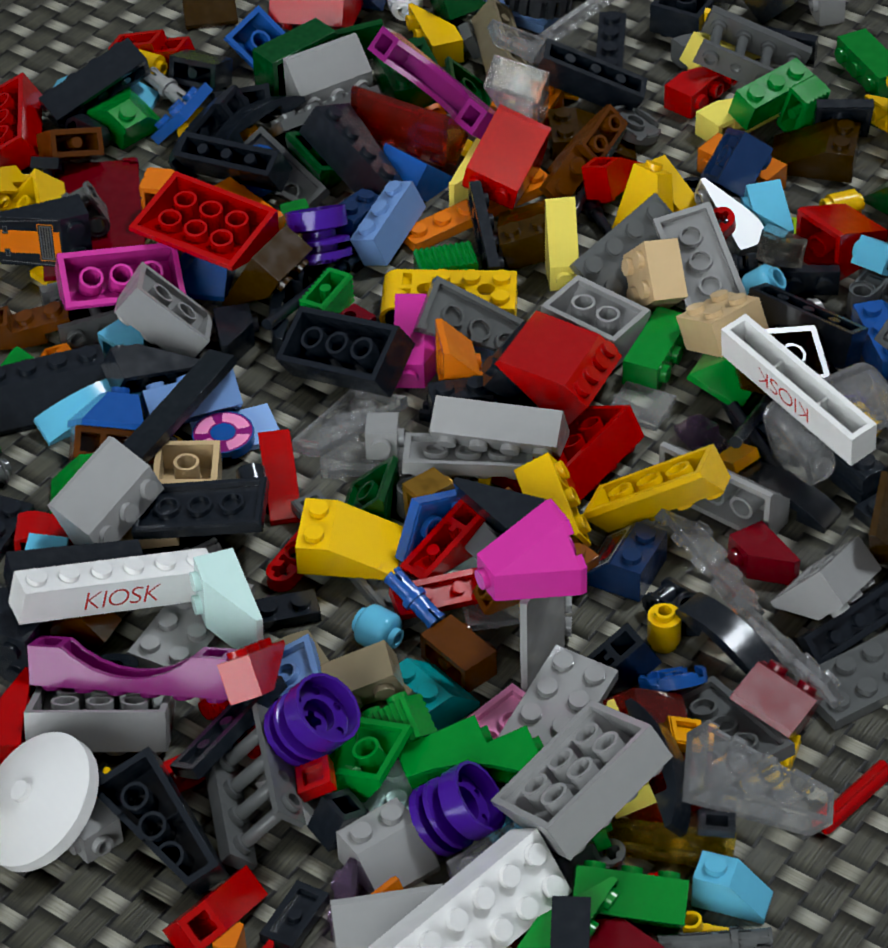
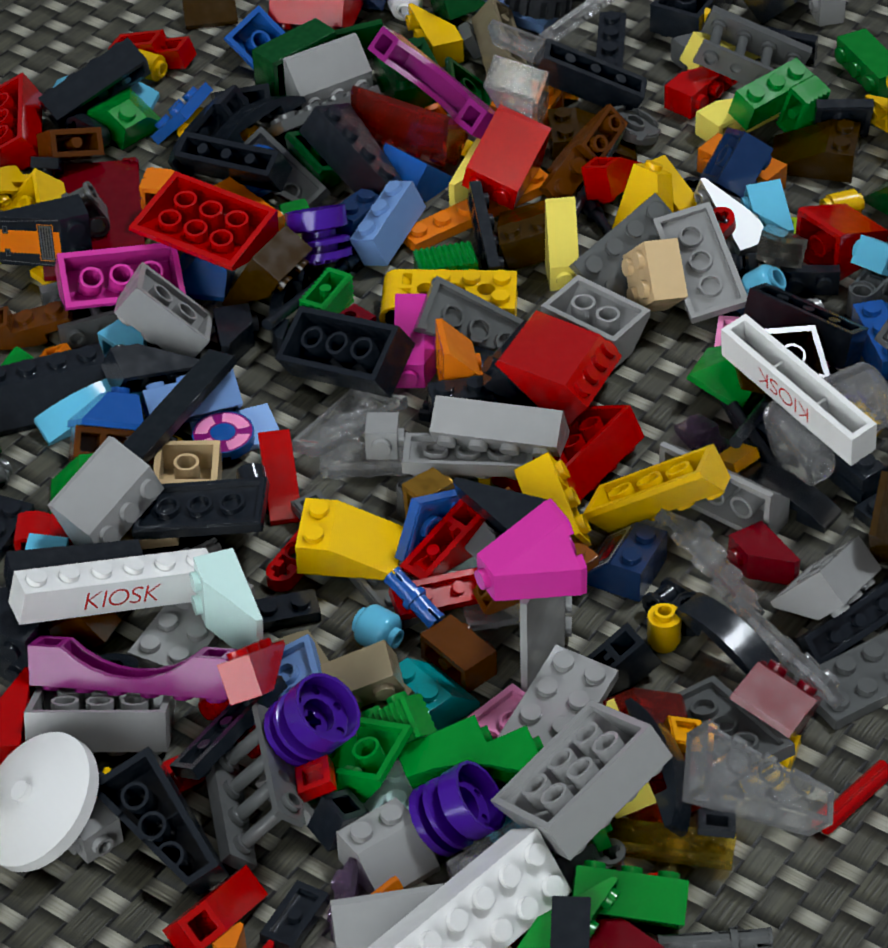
light grey pin [144,67,186,103] -> none
black brick [169,49,233,92] -> none
dark green slope [345,455,399,521] -> none
clear piece [611,381,677,431] -> none
green brick [622,306,685,394] -> none
blue tile [638,665,708,693] -> none
tan brick [676,289,769,358] -> none
yellow hand [682,911,729,933] -> none
medium azure slope [691,850,773,924] -> none

